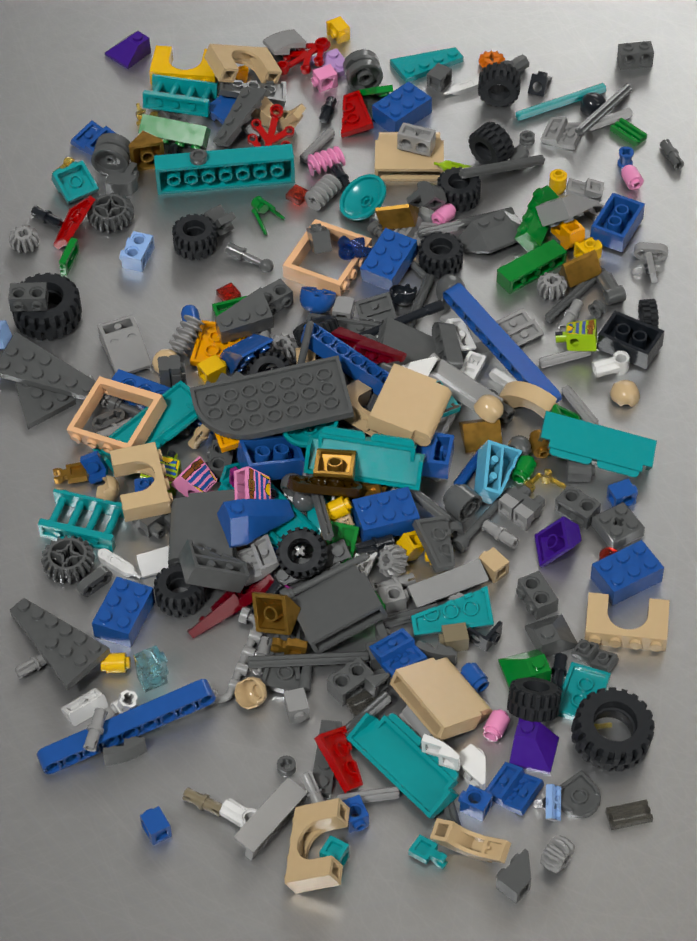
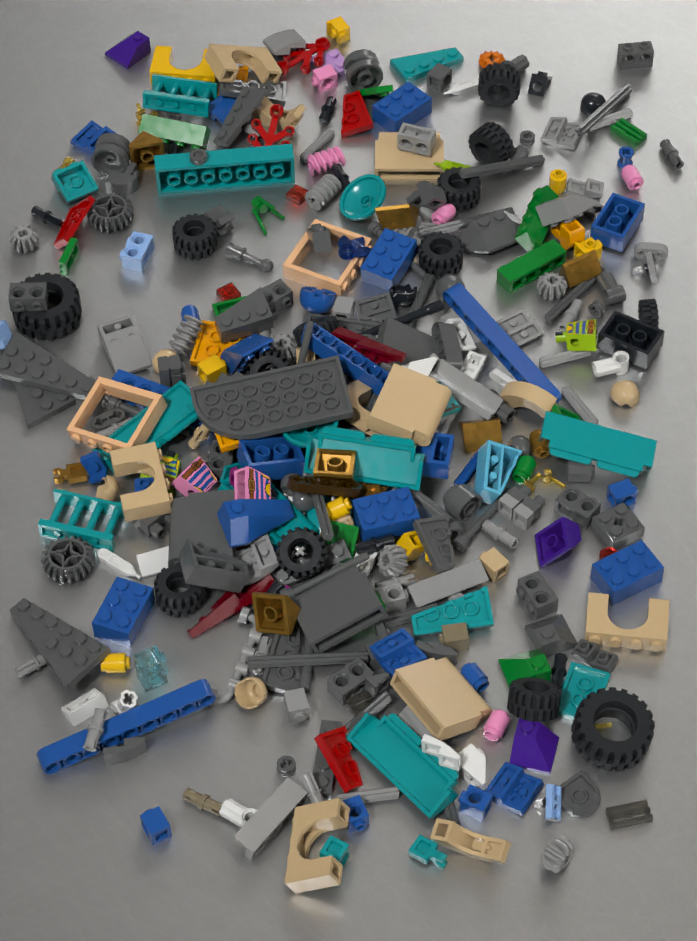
dark grey beam [77,566,113,597] -> none
pearl gold plate [270,637,308,655] -> none
black bracket [467,621,503,652] -> none
tan hair [474,394,504,423] -> none
dark grey slope [496,849,531,904] -> none
teal axle [515,83,606,121] -> none

